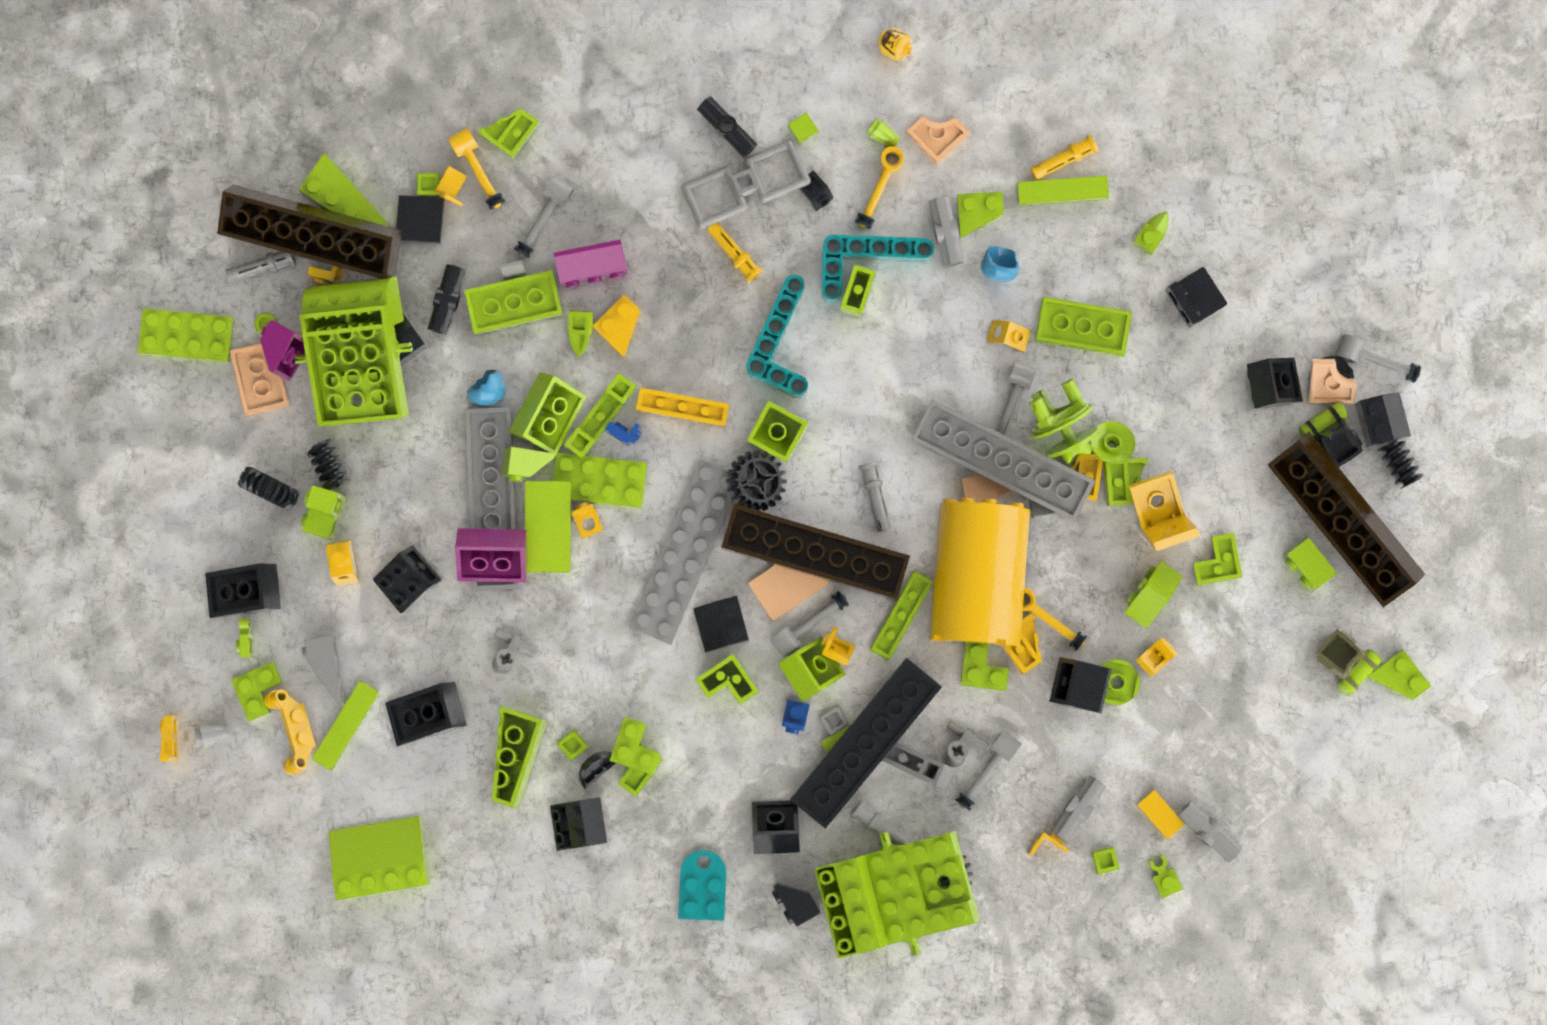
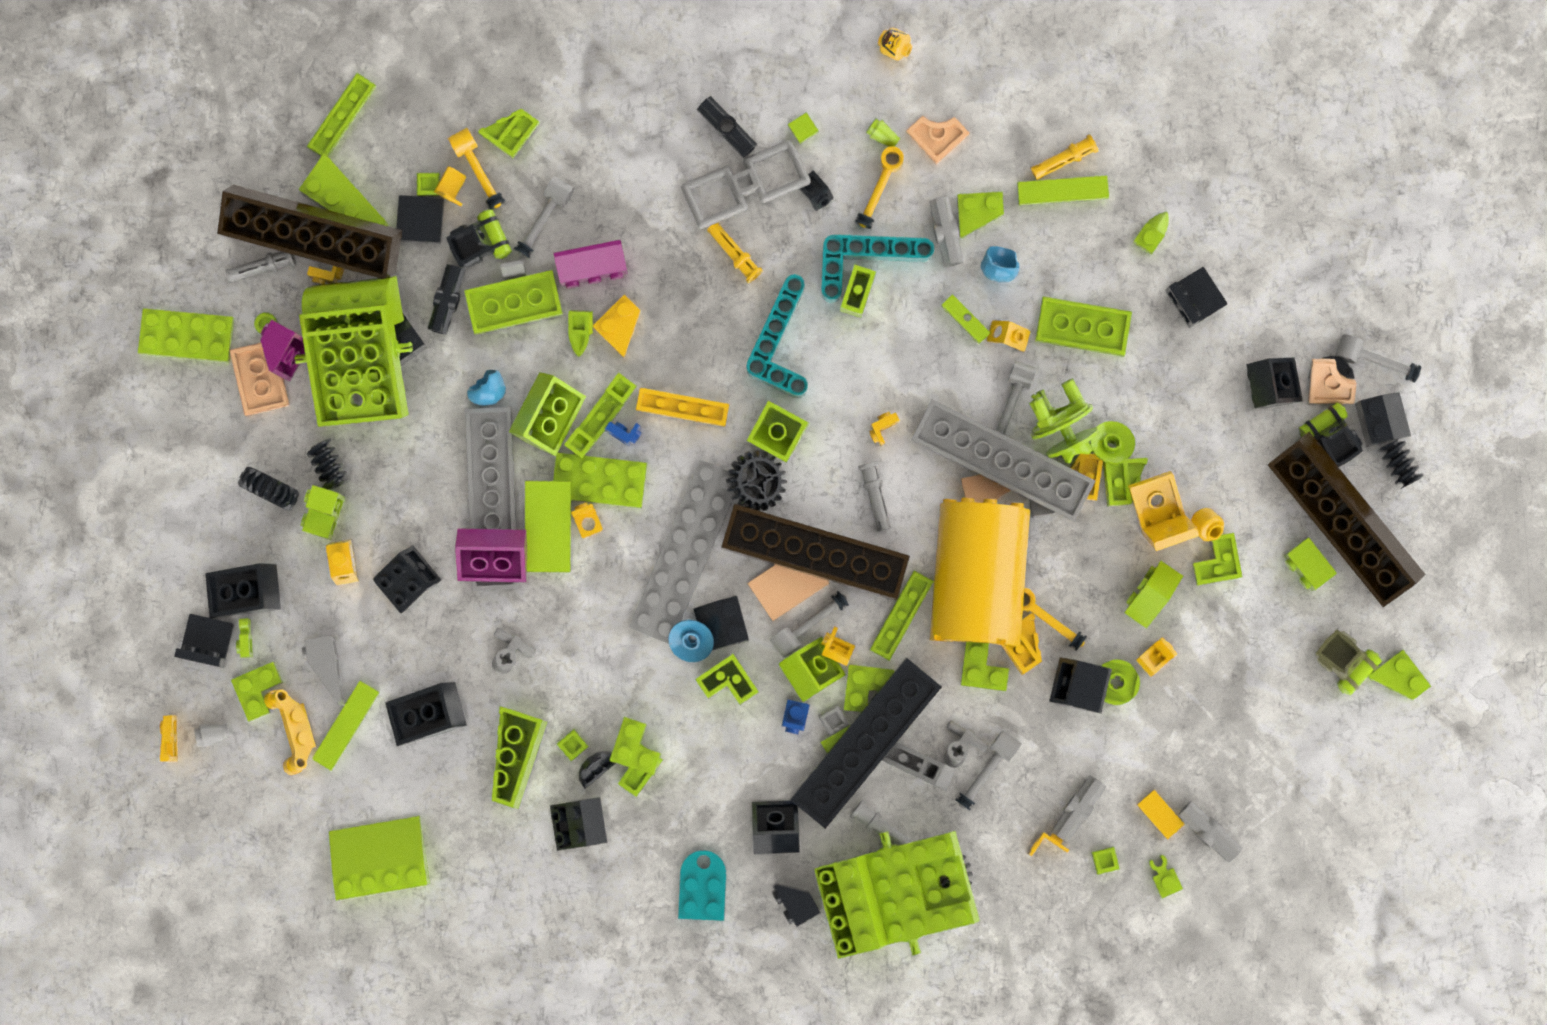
lime slope [501,447,555,482] -> none
none -> black bracket [174,614,234,668]
none -> lime tile [307,73,377,157]
none -> black piece [446,209,512,268]
none -> dark azure dish [669,620,714,662]
none -> lime plate [844,665,894,712]
none -> yellow bracket [869,411,900,447]
none -> lime piece [941,294,990,344]
none -> yellow head [1191,507,1224,541]

